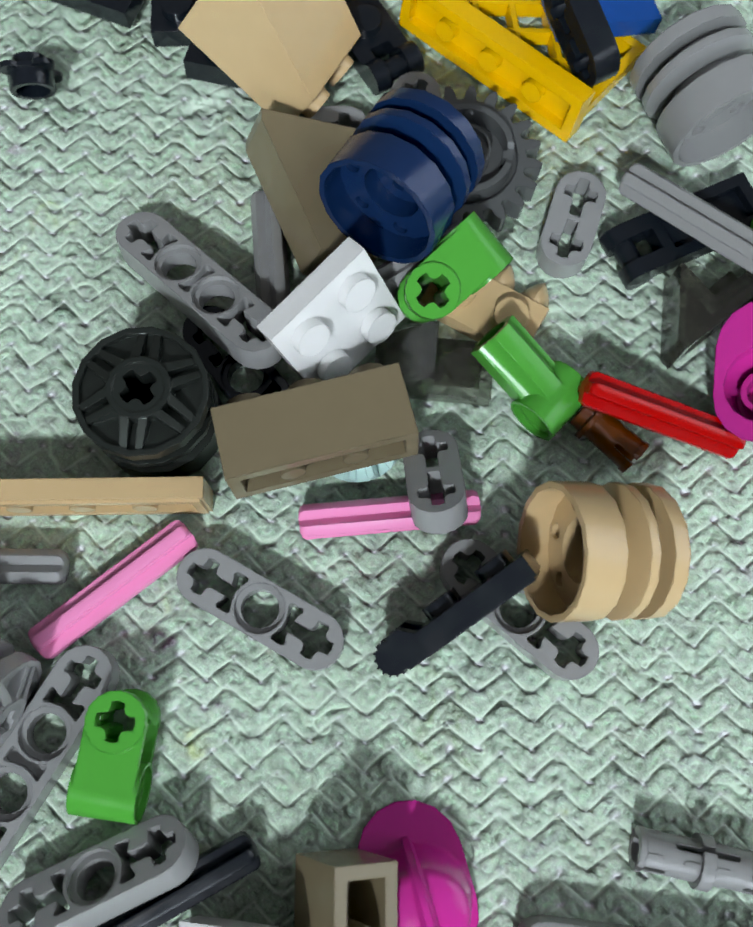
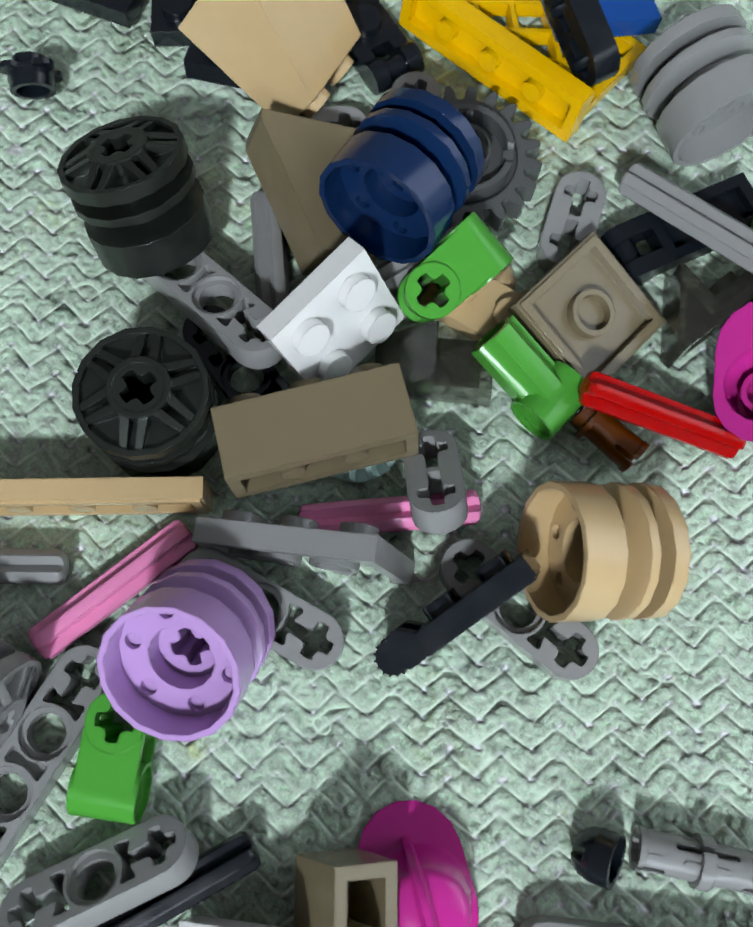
none -> pearl dark grey wheel [57,116,216,279]
none -> lavender wheel [96,559,275,742]
none -> light grey wing [192,510,415,587]
none -> dark tan plate [507,231,666,378]
none -> black hinge [570,826,626,890]

